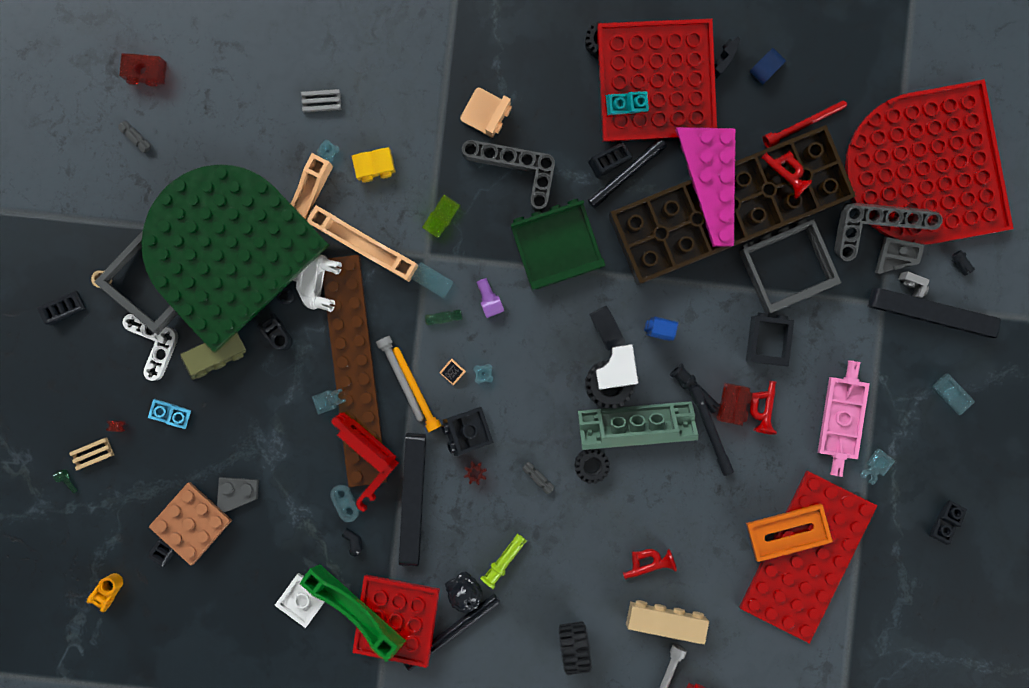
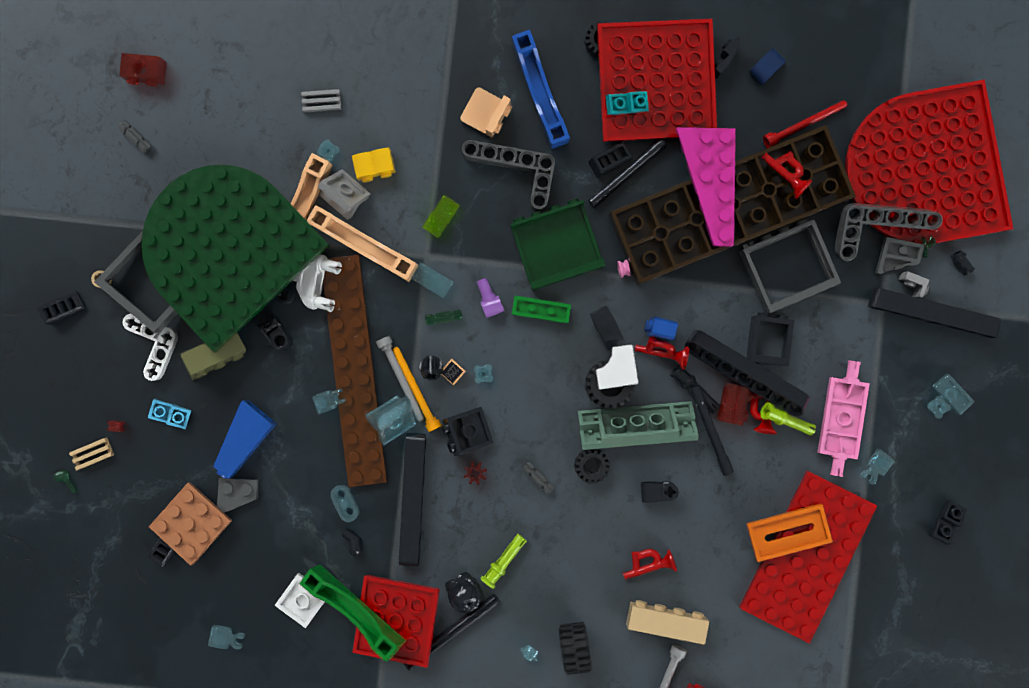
light orange piece [86,573,123,613] -> none
red hinge [332,412,399,512] -> none
none -> clear light blue plate [208,625,245,650]
none -> blue slope [213,400,277,479]
none -> light grey bracket [318,169,371,220]
none -> clear light blue bracket [366,395,416,445]
none -> black gear [420,355,443,380]
none -> blue arch [512,30,570,150]
none -> green plate [512,296,571,324]
none -> clear light blue plate [520,644,539,662]
none -> bright pink bush [617,259,631,278]
none -> red piece [635,336,689,369]
none -> black piece [641,481,679,503]
none -> black beam [684,330,810,417]
none -> lime pin [760,403,816,436]
none -> clear green hand [921,235,936,258]
none -> clear light blue plate [927,395,951,418]

